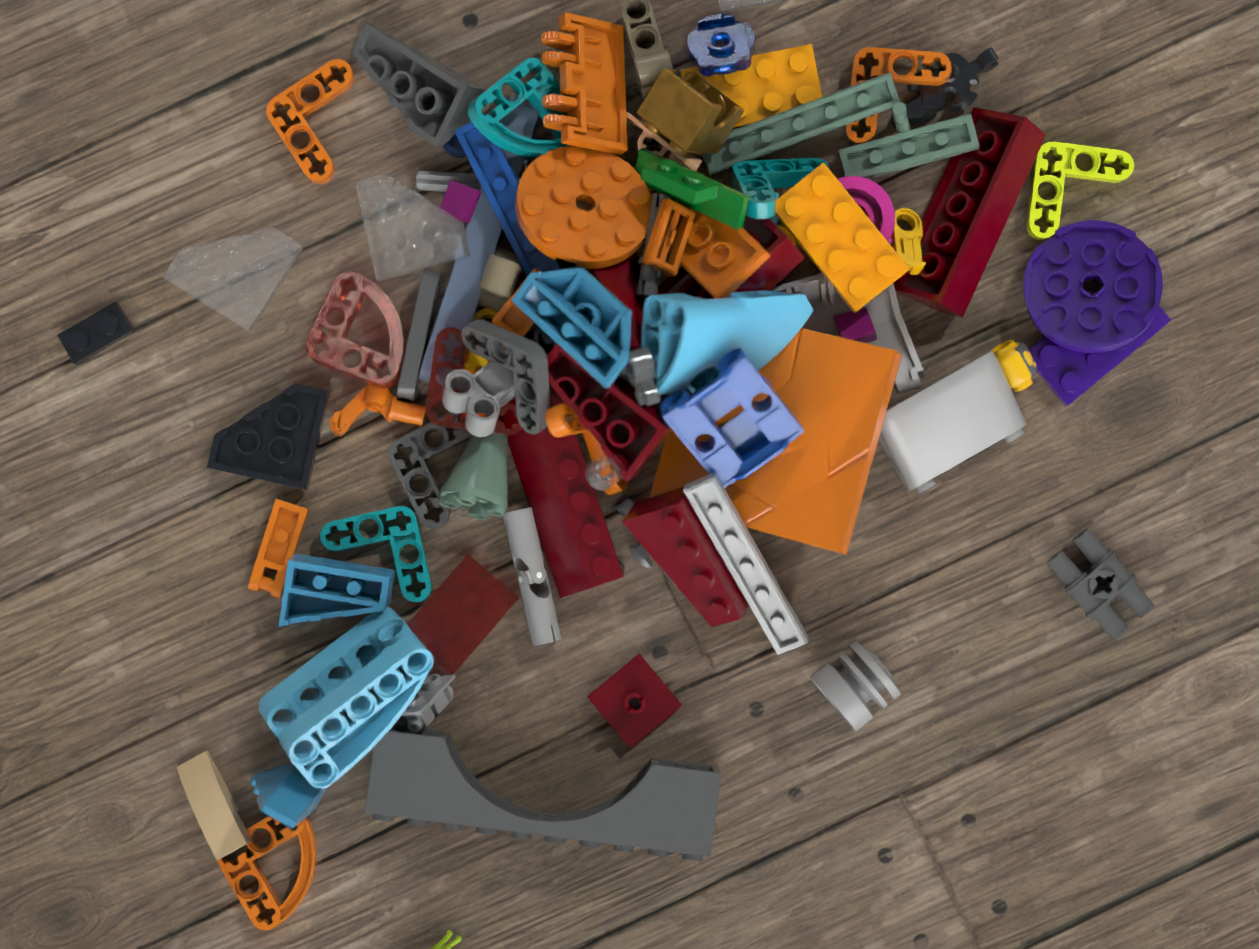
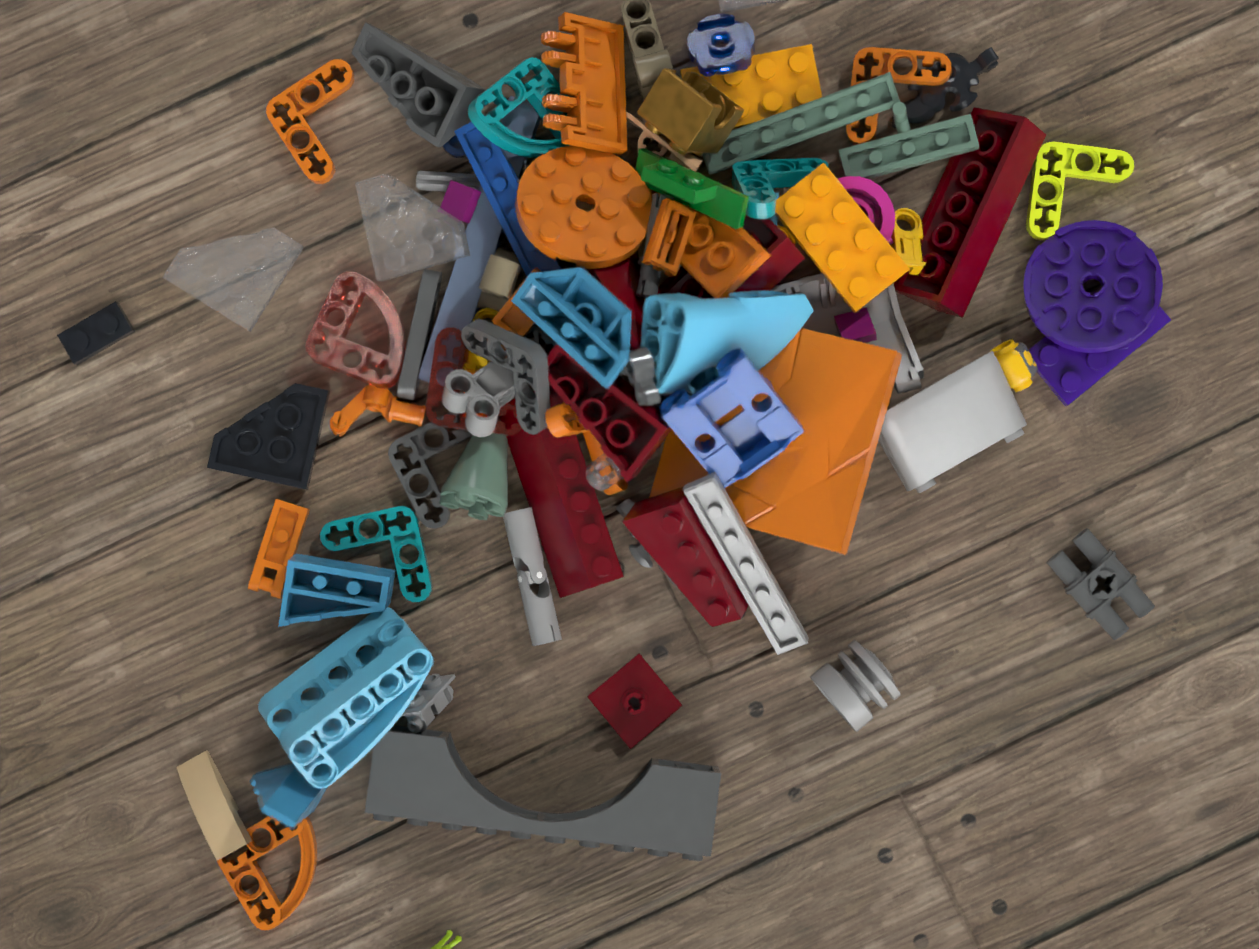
clear red plate [407,554,519,675] -> none

